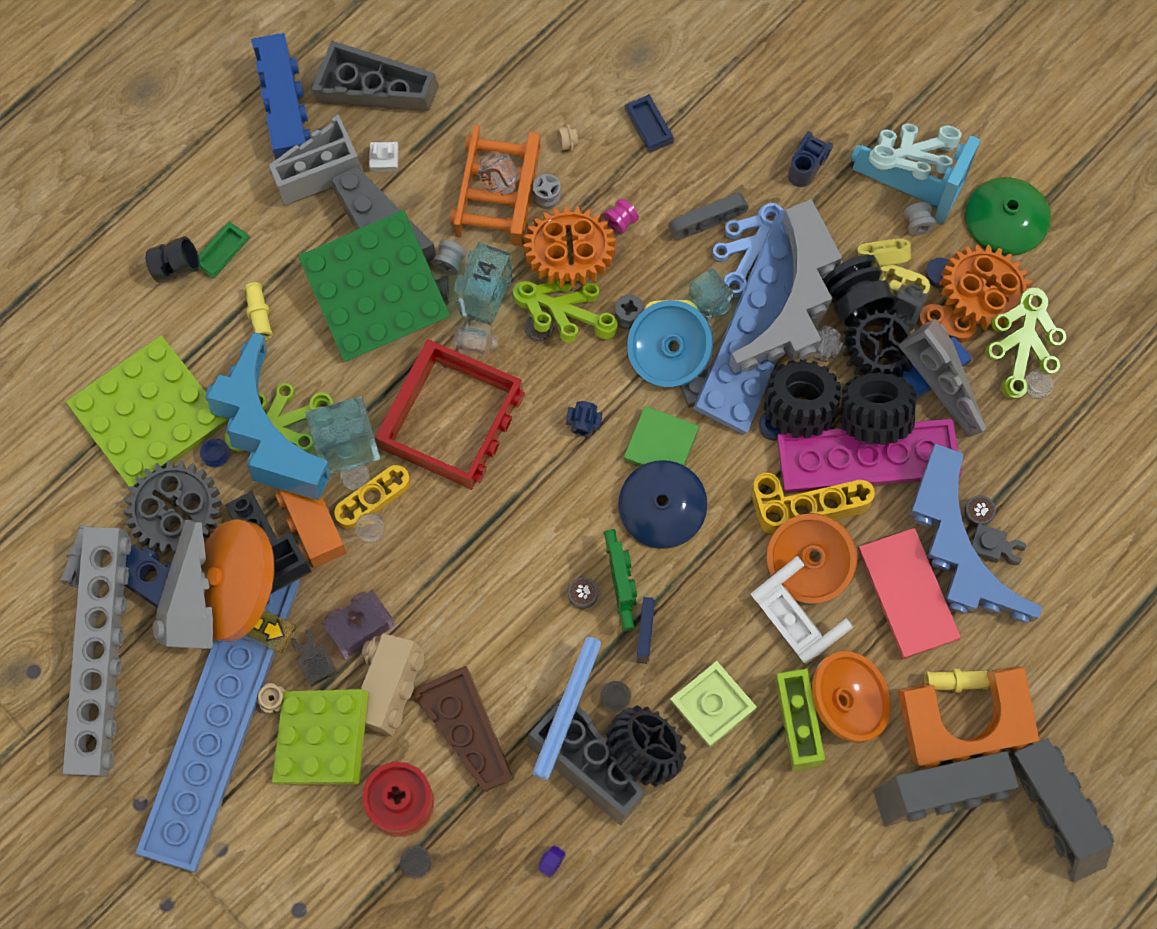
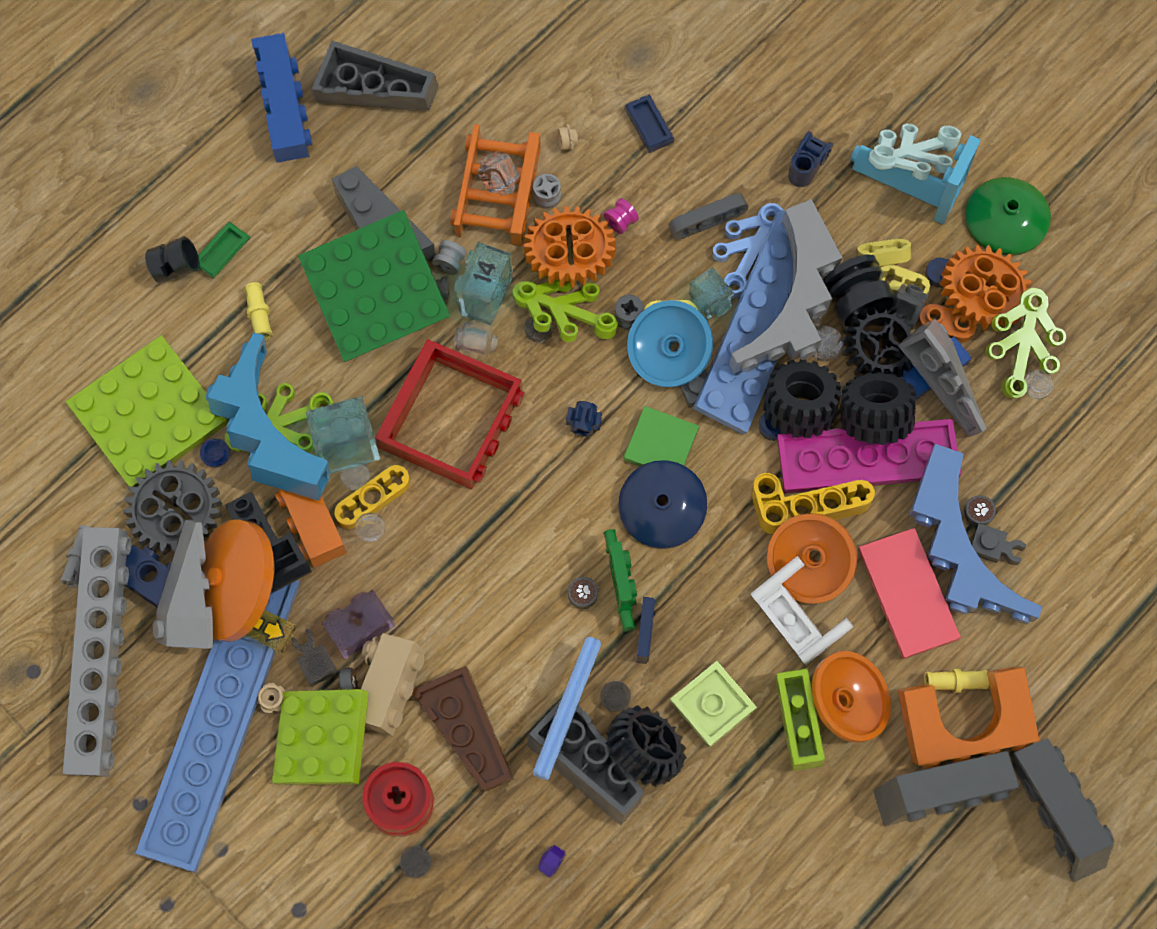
light grey wedge [269,114,362,205] -> none
white tile [369,142,399,173] -> none
light grey wheel [903,202,937,235] -> none
none -> dark grey tile [339,667,358,690]

